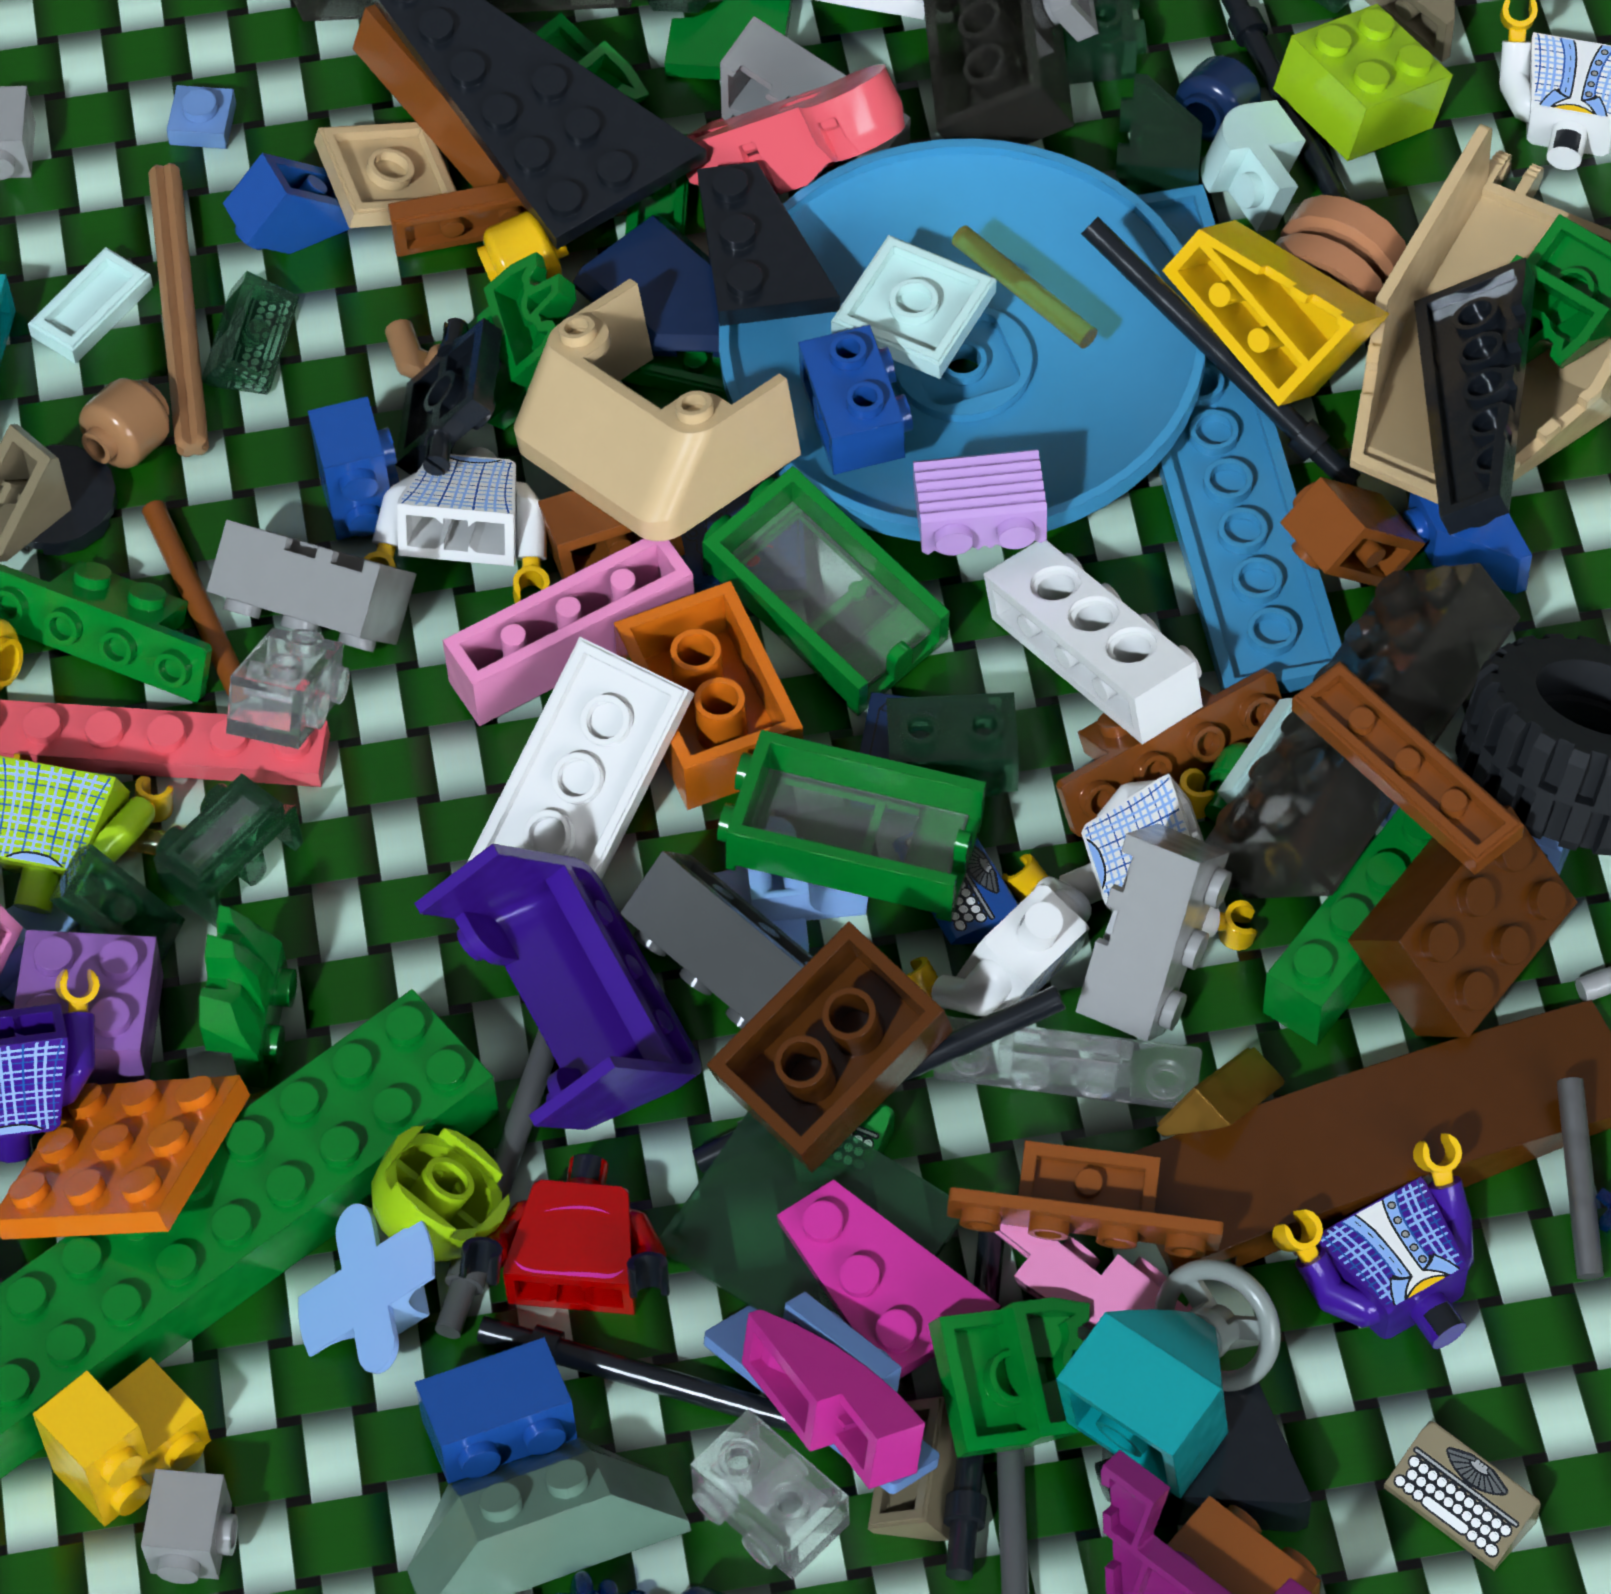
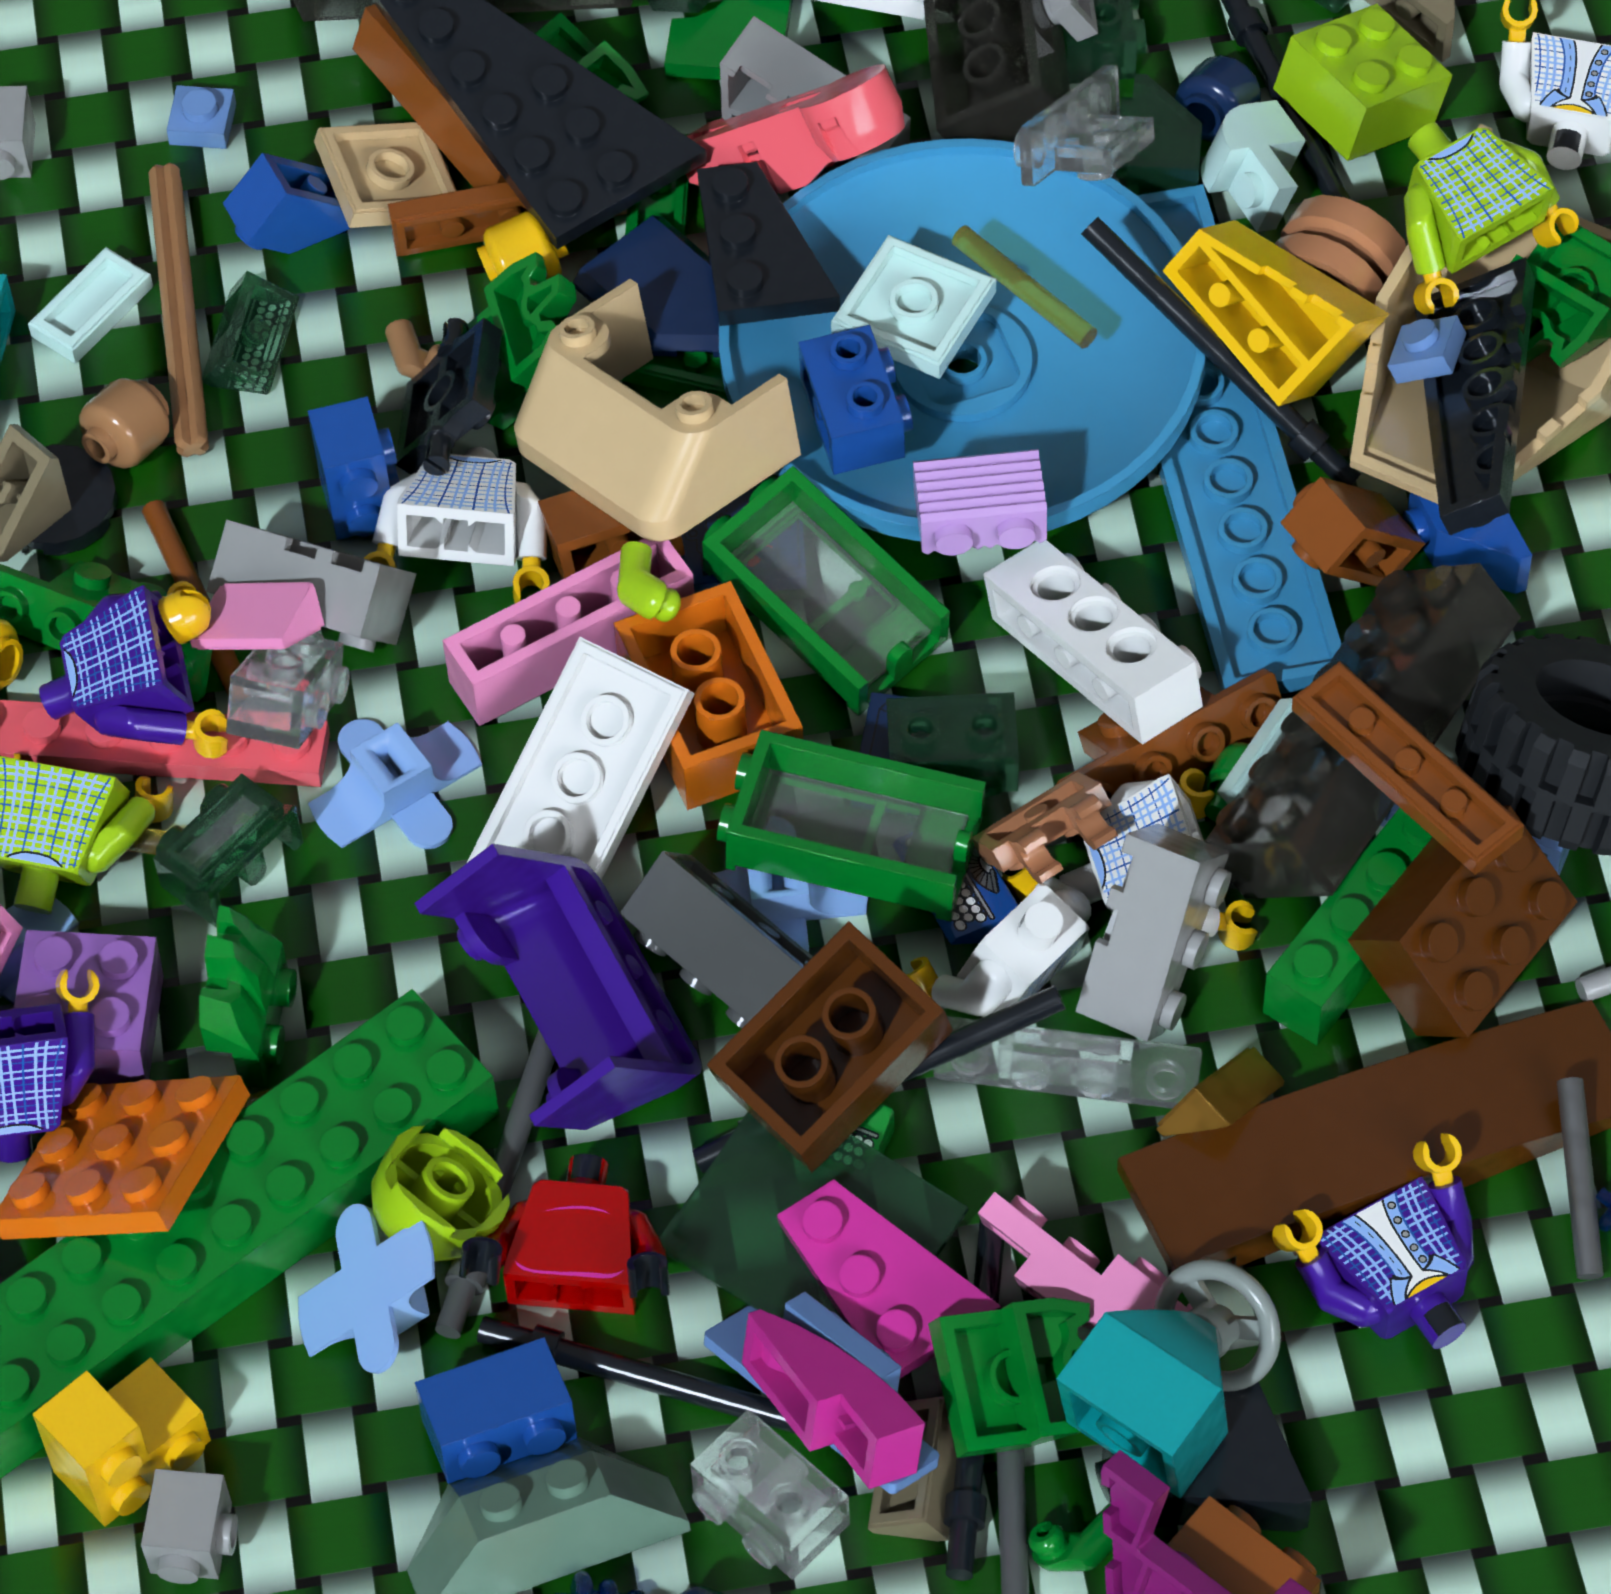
clear green slope [49,844,186,964] -> none
dark orange bracket [947,1140,1224,1258] -> none
slope [1384,1421,1541,1571] -> none
none -> dark purple torso [39,581,228,759]
none -> yellow hinge [158,588,211,645]
none -> bright pink slope [190,582,325,650]
none -> light blue piece [308,719,482,849]
none -> lime arm [617,541,681,622]
none -> nougat plate [972,772,1118,884]
none -> clear bracket [1013,65,1155,186]
none -> green arm [1028,1504,1113,1571]
none -> medium blue plate [1387,315,1466,384]
none -> lime torso [1404,122,1579,315]

